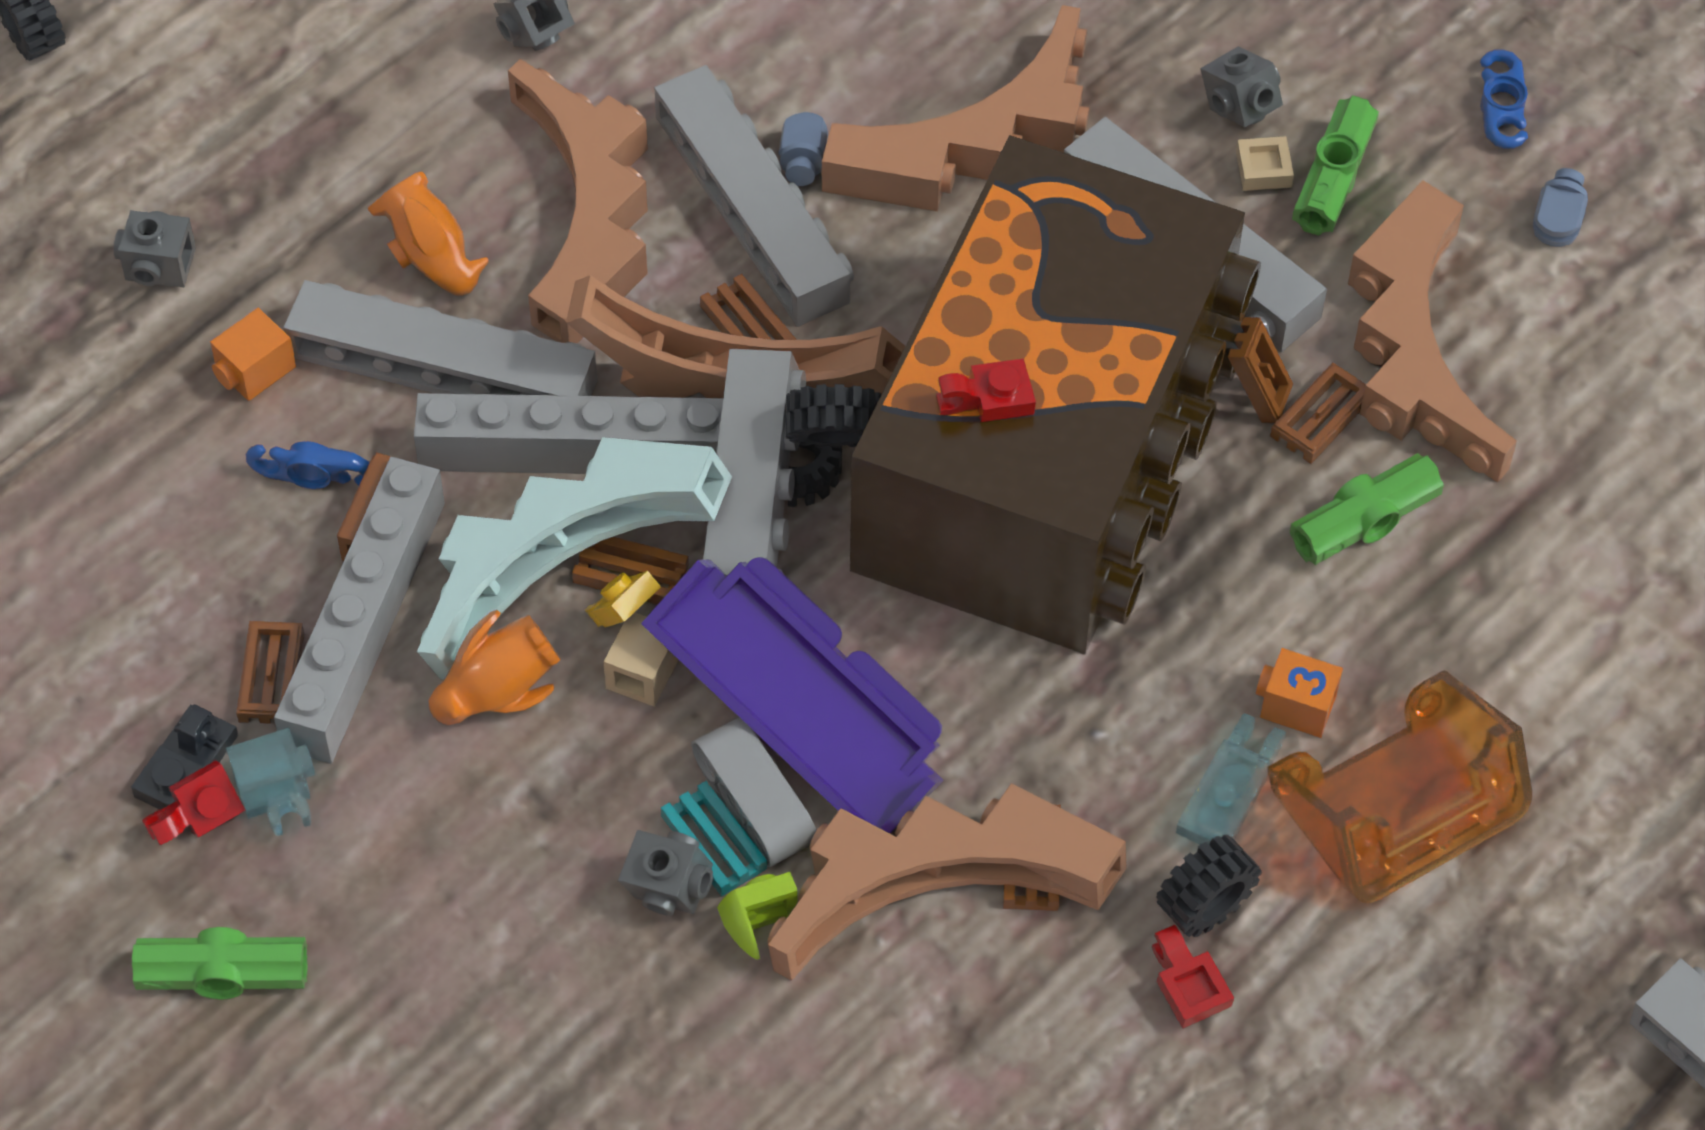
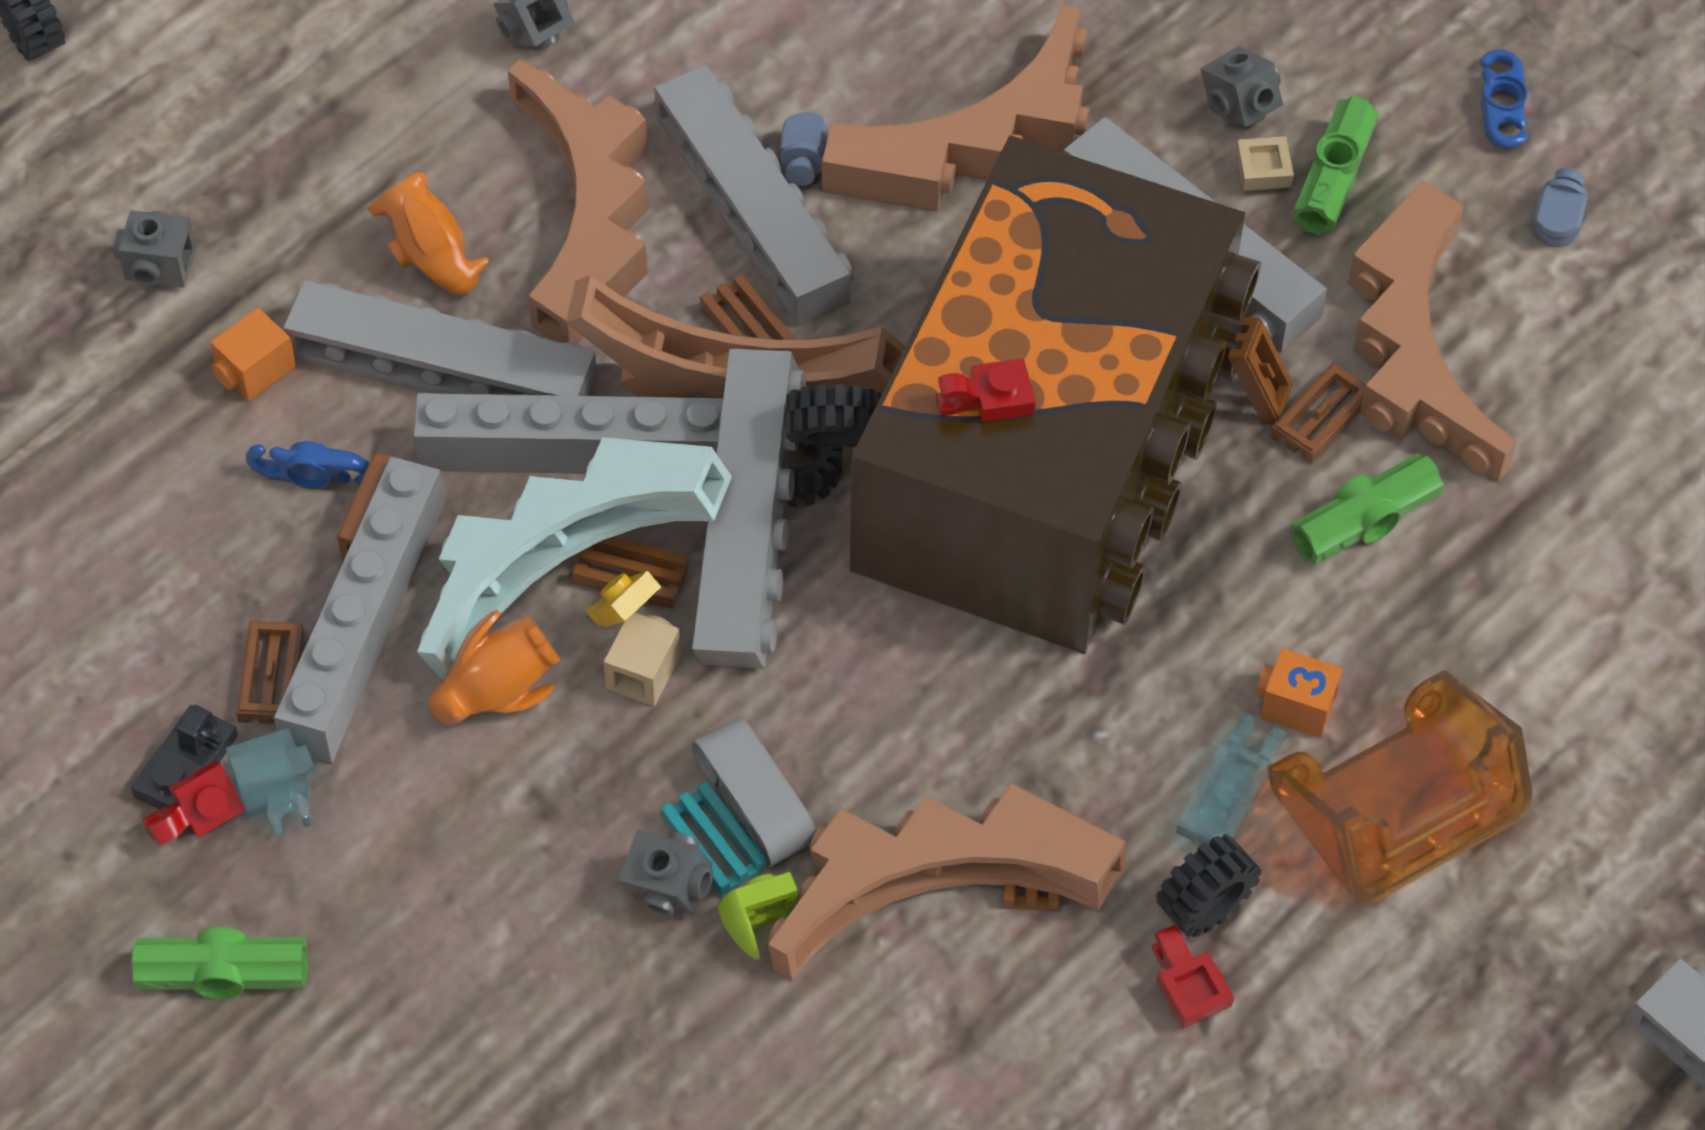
dark purple slope [641,557,944,834] -> none

